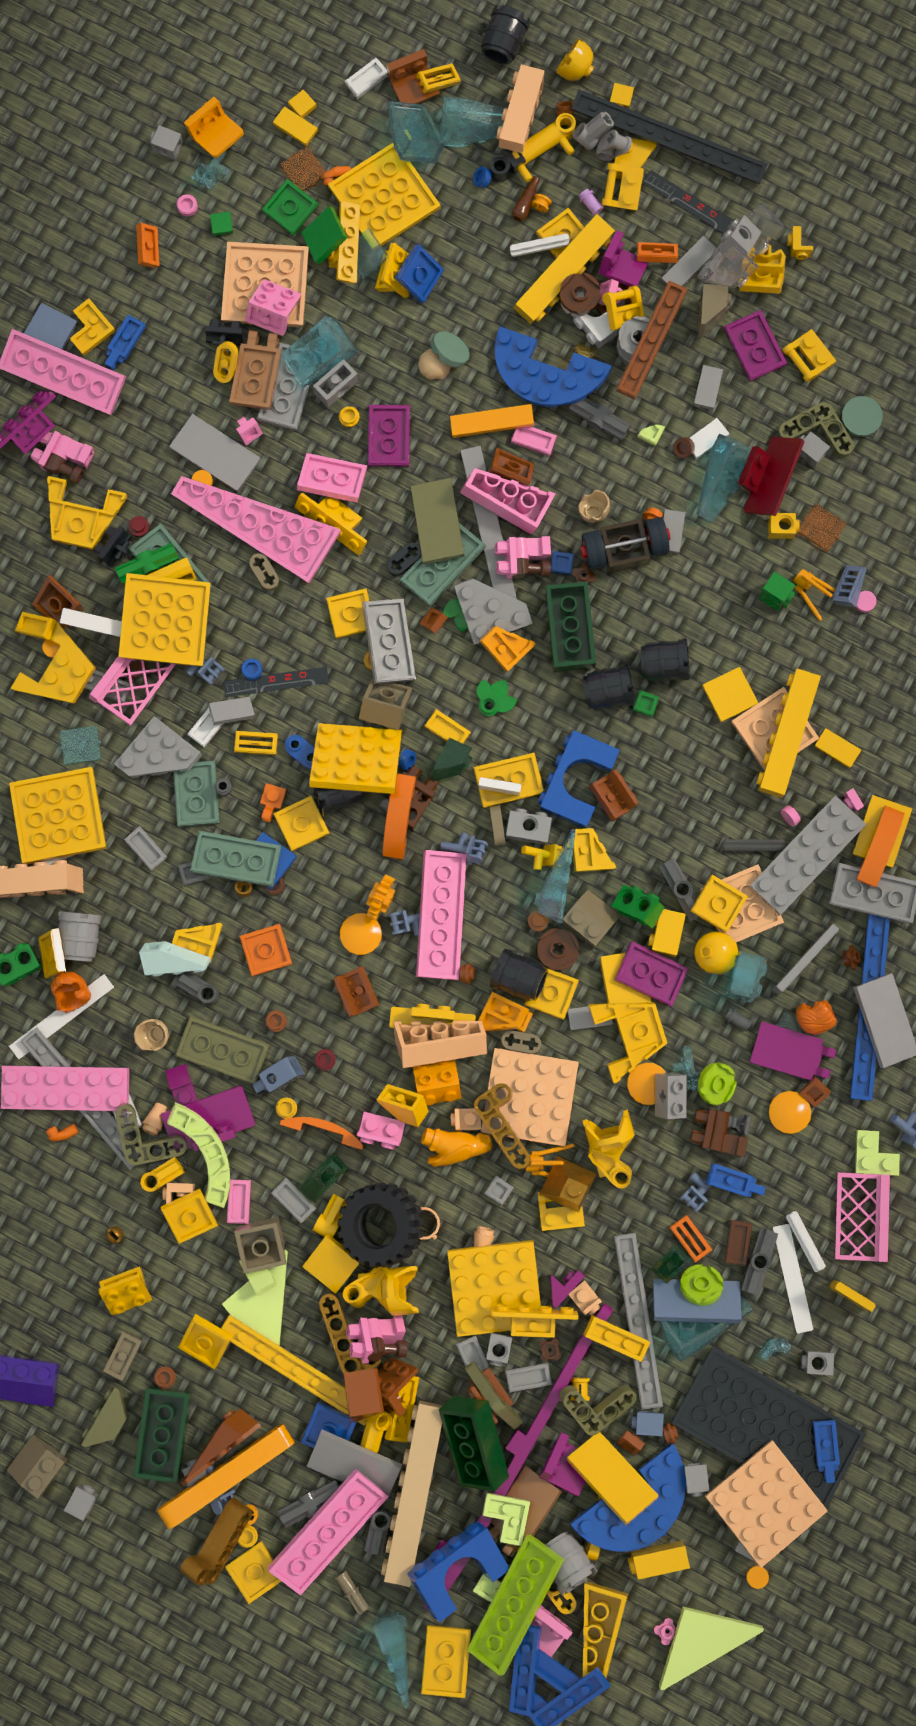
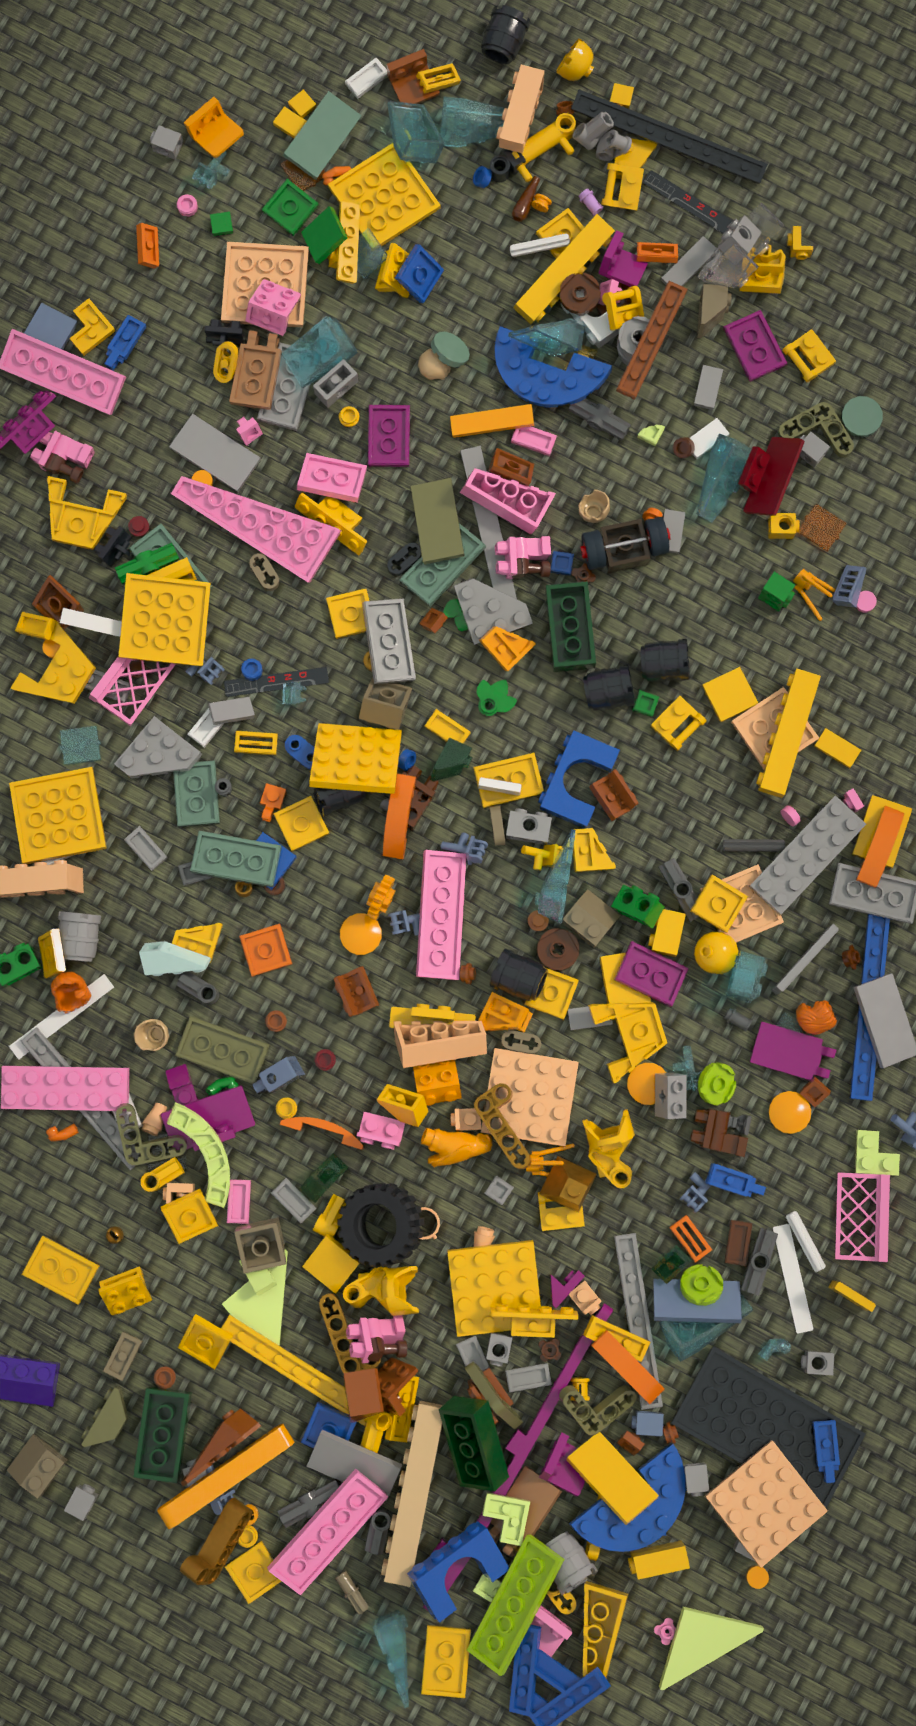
none -> yellow tile [21,1236,100,1305]
none -> green arm [205,1076,238,1096]
none -> clear light blue tile [282,682,307,705]
none -> sand green tile [283,91,362,180]
none -> clear light blue slope [508,319,585,357]
none -> orange slope [591,1330,665,1404]
none -> yellow plate [651,696,707,751]

